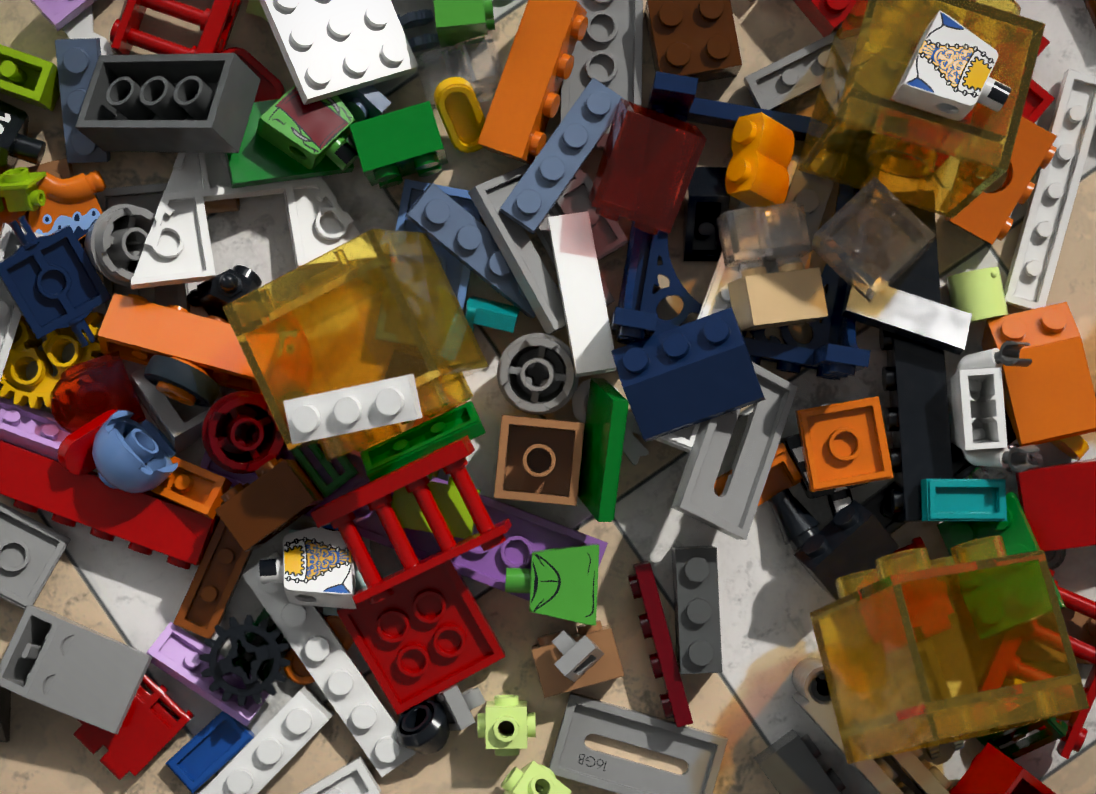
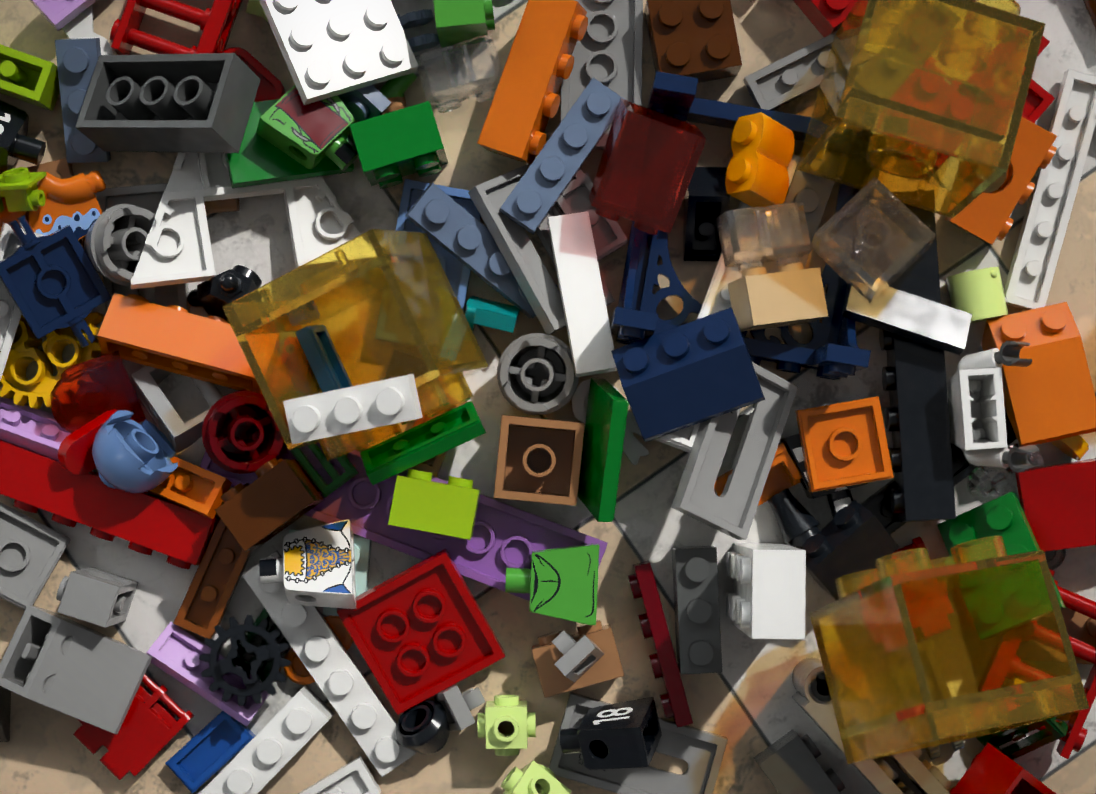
black wheel [144,355,220,407] -> none
red fence [310,435,512,605] -> none
yellow tile [434,77,486,153] -> none
torso [891,10,1011,121] -> none
teal tile [921,479,1007,522] -> none
none -> light grey brick [56,567,138,628]
none -> tile [295,325,352,393]
none -> bright green arm [380,73,417,114]
none -> black torso [560,697,662,770]
none -> white piece [726,543,806,640]

